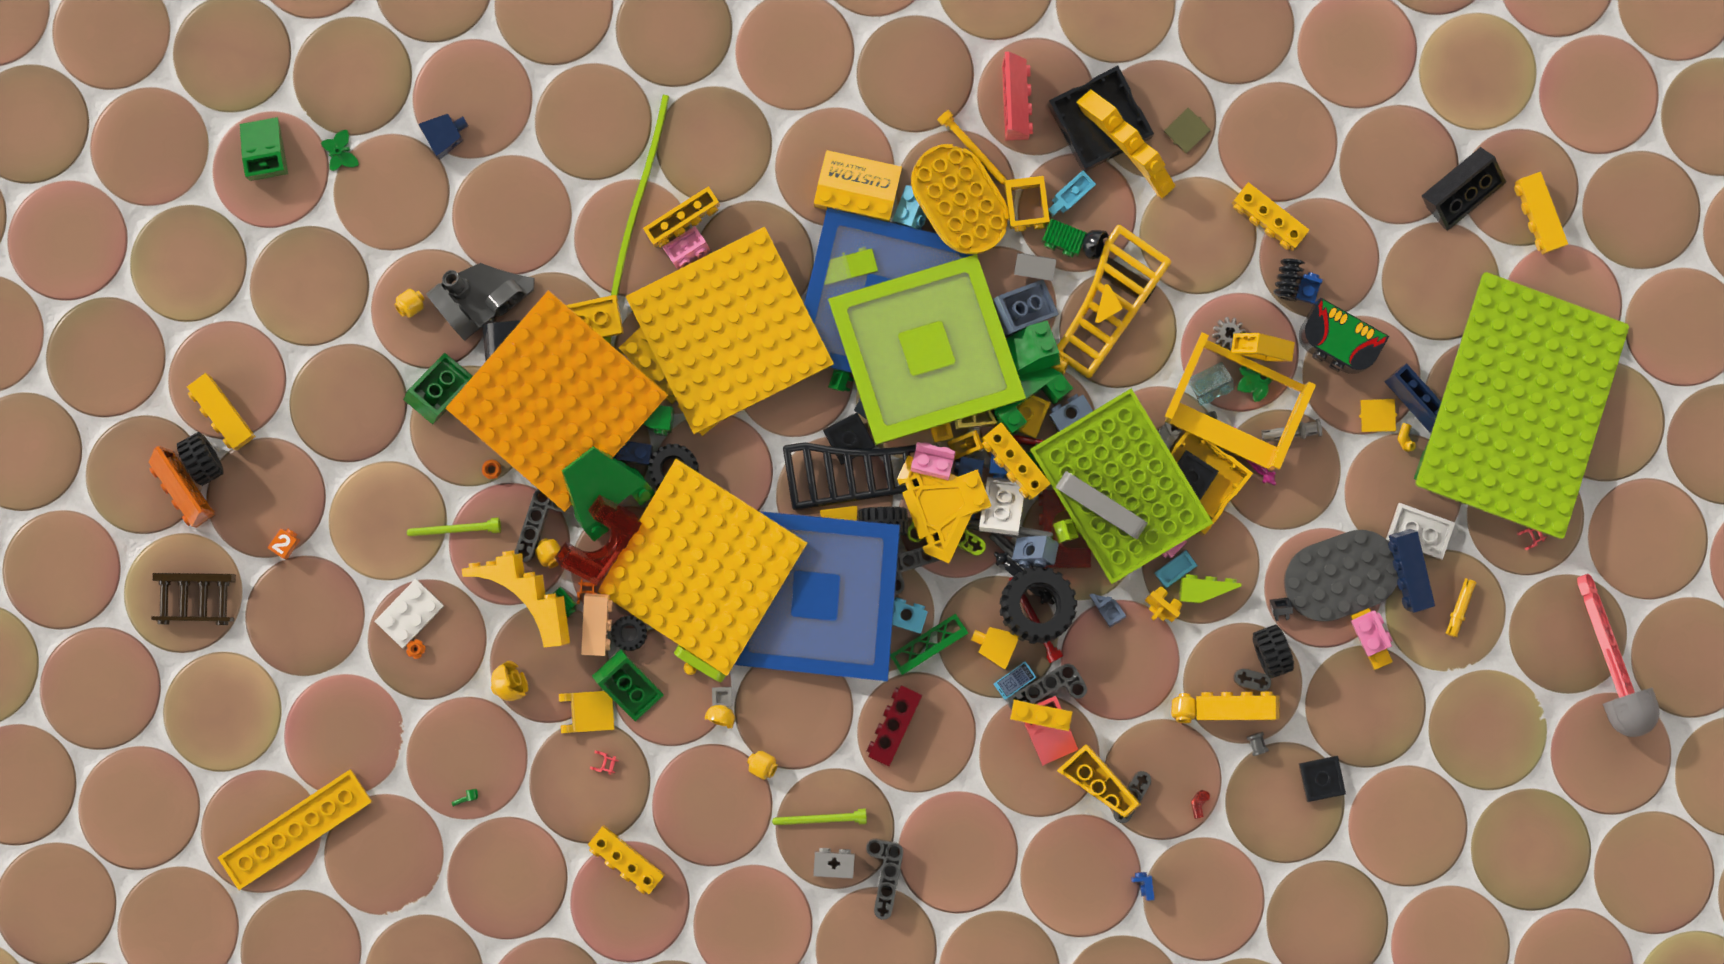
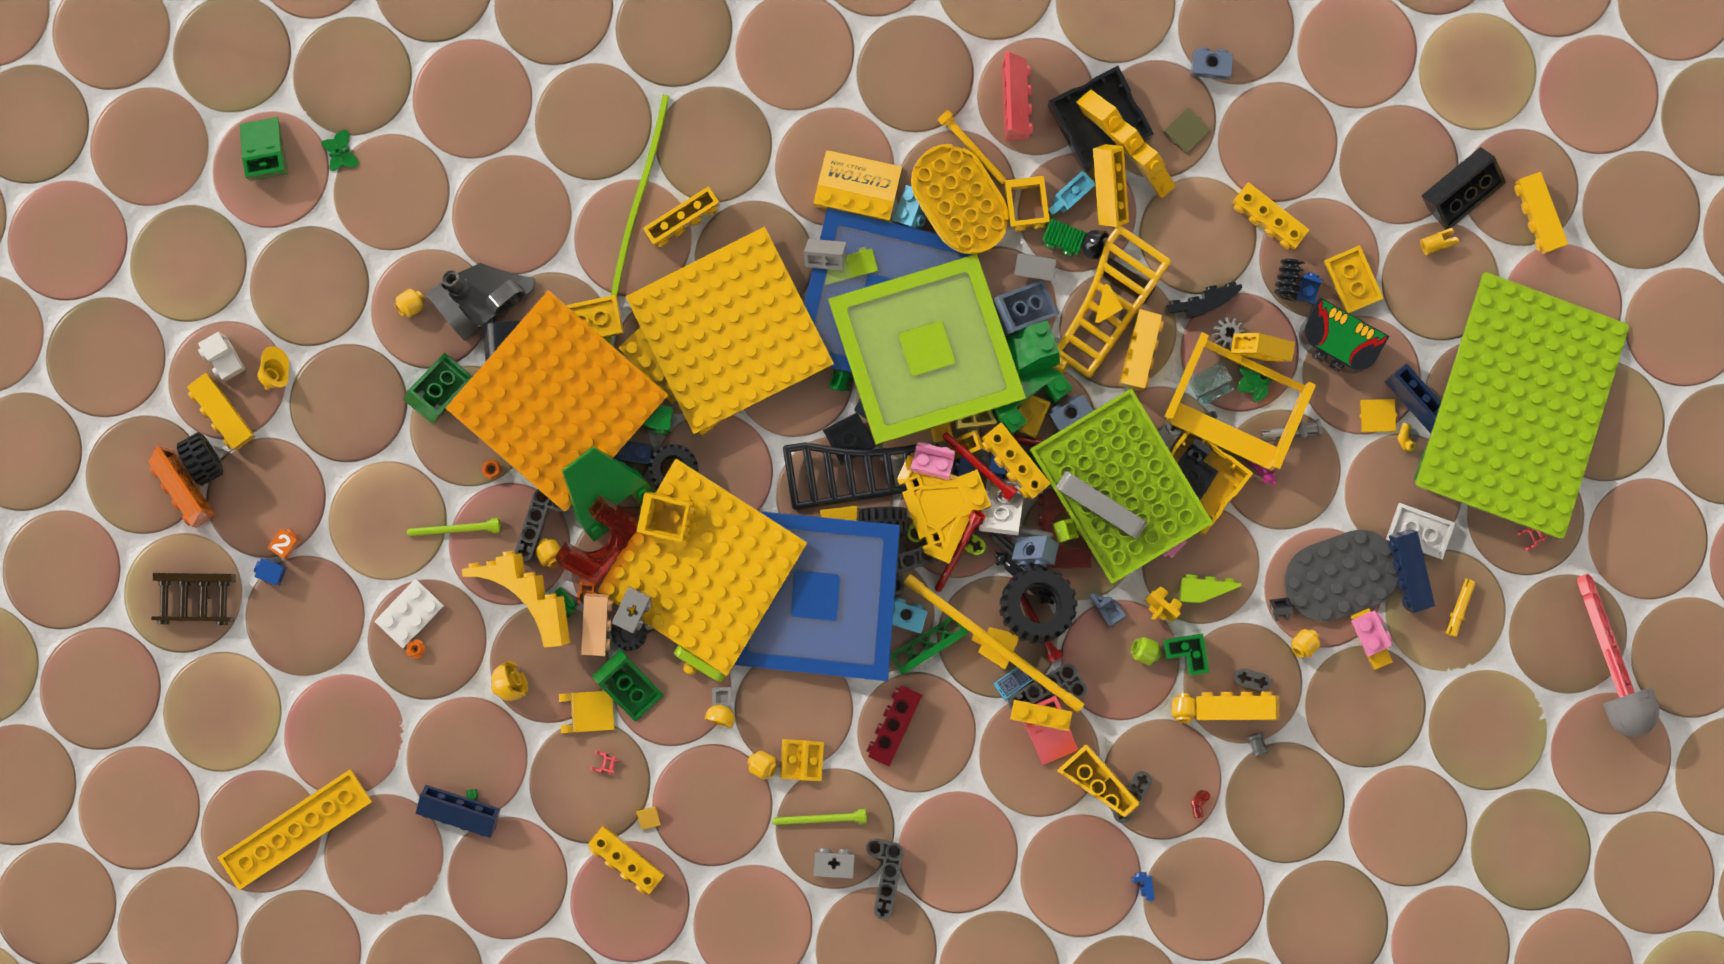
dark blue torso [418,114,469,159] -> none
bright pink bracket [663,226,711,270] -> none
medium azure tile [1154,550,1198,589] -> none
black tyre [1253,624,1294,679] -> none
black plate [1298,756,1346,802] -> none
none -> white brick [198,332,246,381]
none -> blue brick [254,558,287,585]
none -> yellow piece [258,346,289,390]
none -> dark blue brick [416,785,500,838]
none -> light grey brick [612,586,653,633]
none -> yellow slope [636,806,661,830]
none -> yellow window [637,492,696,543]
none -> yellow slope [779,739,824,781]
none -> light grey hinge [804,239,847,270]
none -> yellow piece [904,574,1085,713]
none -> red piece [935,509,986,592]
none -> red piece [942,432,1019,502]
none -> yellow brick [1093,144,1129,227]
none -> yellow wedge [1119,309,1164,392]
none -> lime head [1131,637,1162,665]
none -> green brick [1162,633,1209,676]
none -> black slope [1164,282,1243,319]
none -> black tile [1186,438,1212,464]
none -> sand blue brick [1190,47,1233,80]
none -> yellow head [1291,629,1321,658]
none -> yellow plate [1323,245,1383,313]
none -> yellow hinge [1420,228,1459,256]

